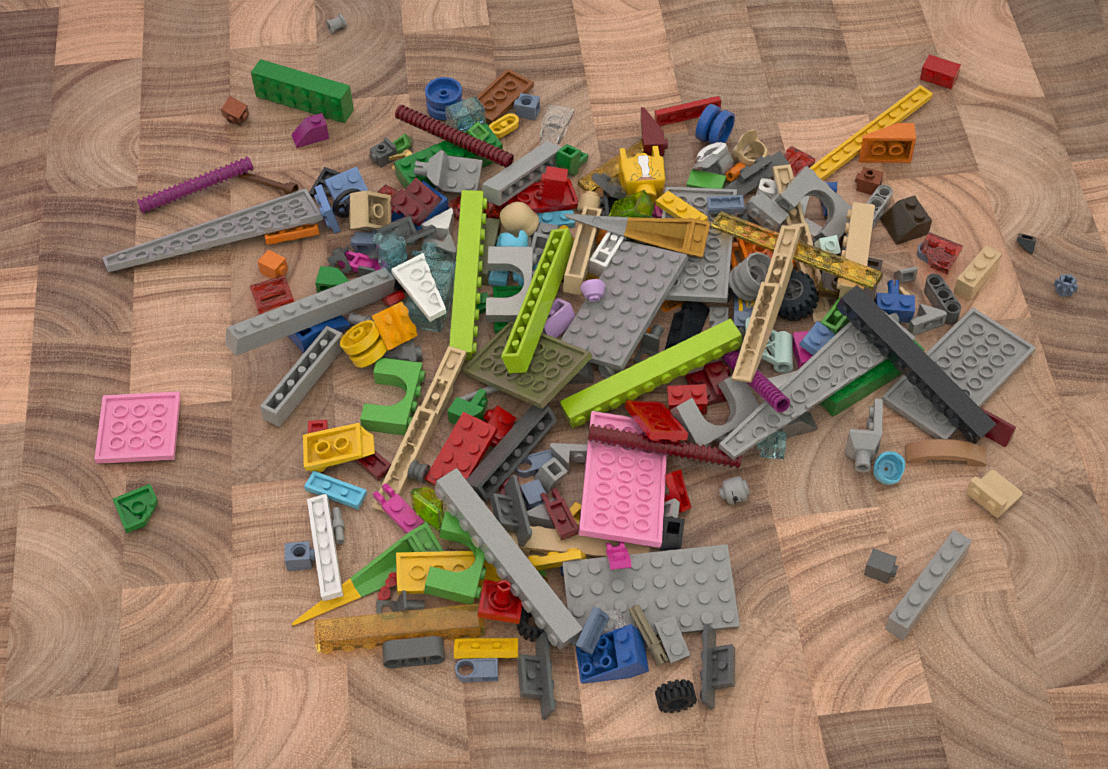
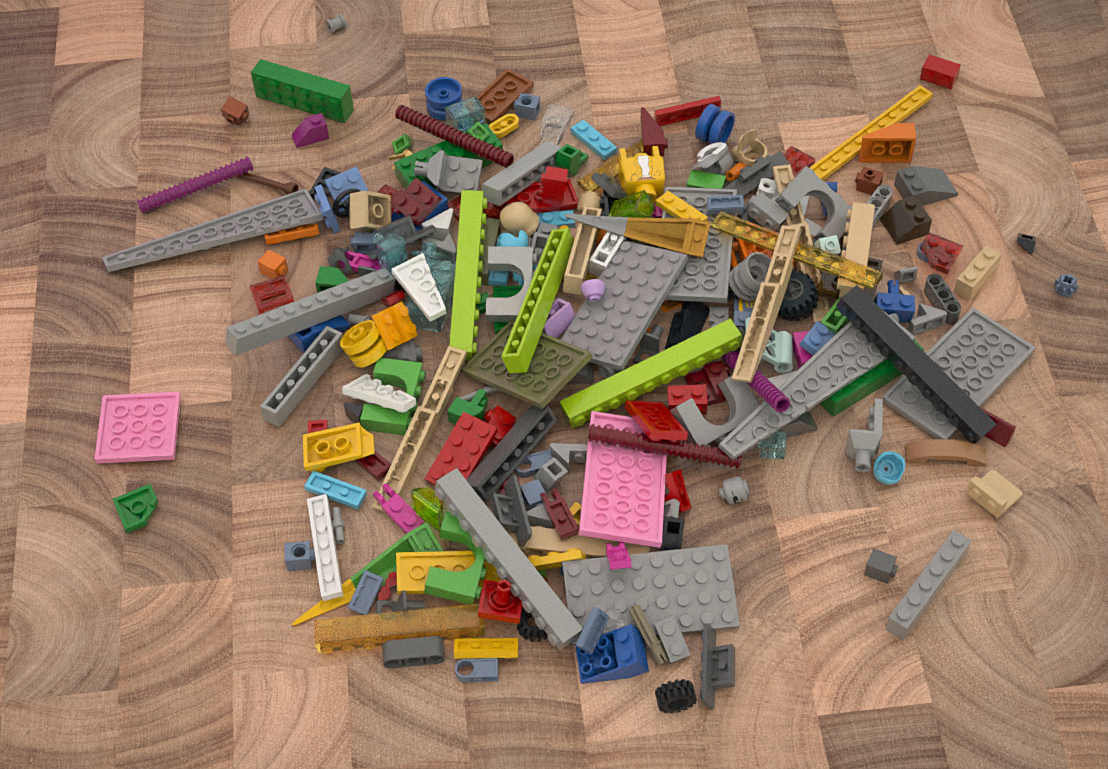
dark grey brick [369,137,397,168] -> none
dark grey wheel [407,460,430,483] -> none
dark grey bracket [517,632,556,720] -> none
none -> white wing [342,374,416,412]
none -> black slope [344,403,363,425]
none -> sand blue plate [347,570,384,617]
none -> medium azure plate [570,120,617,160]
none -> dark grey slope [894,166,958,206]

